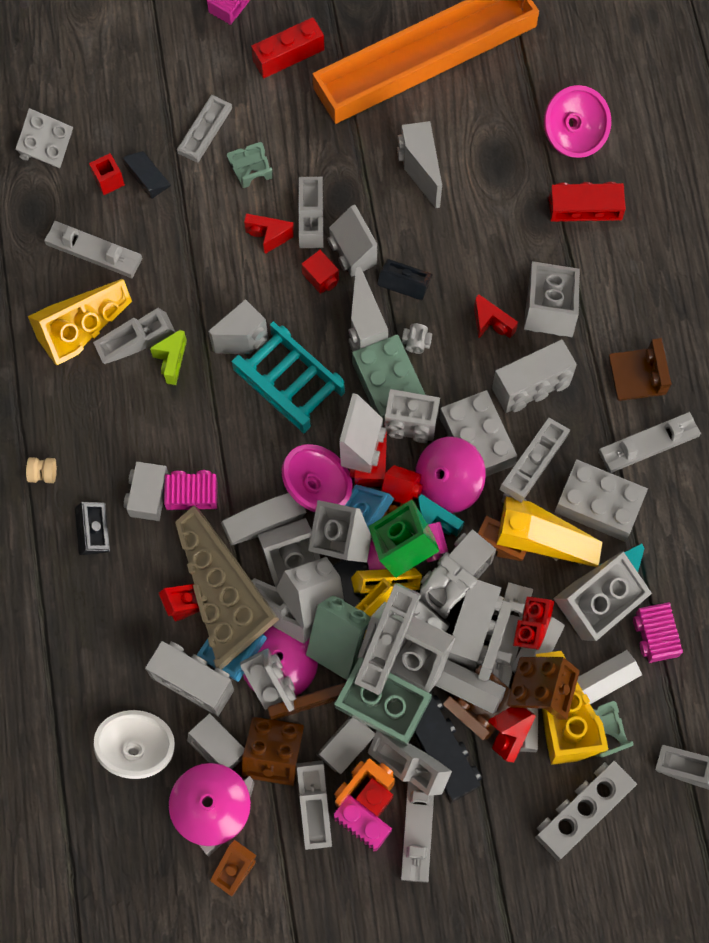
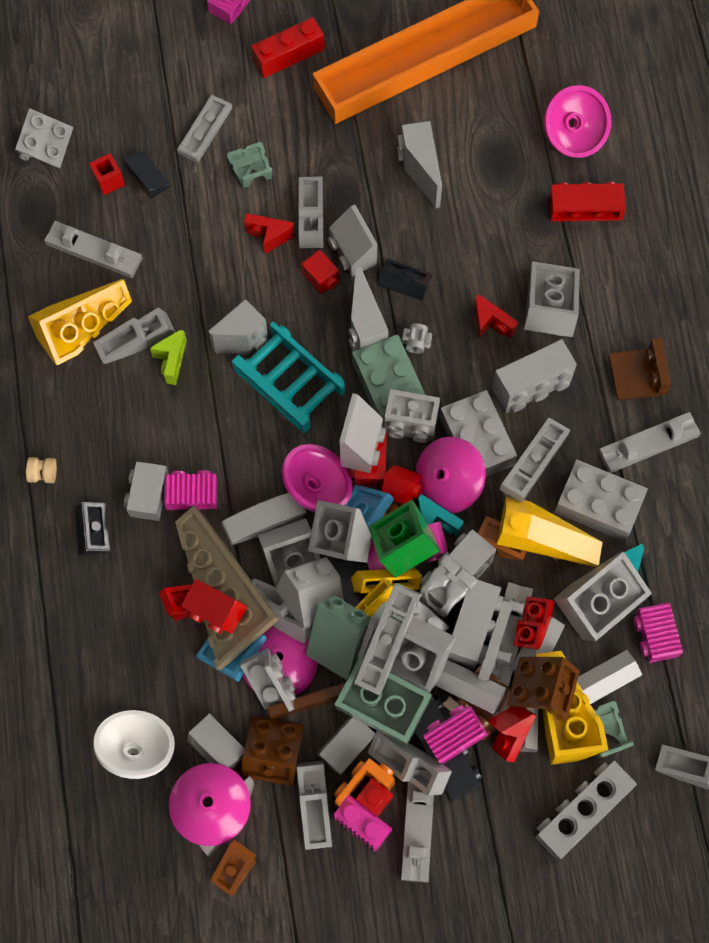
light grey brick [145,641,234,717] -> none
none -> red brick [181,579,248,634]
none -> dark pink brick [423,705,489,764]

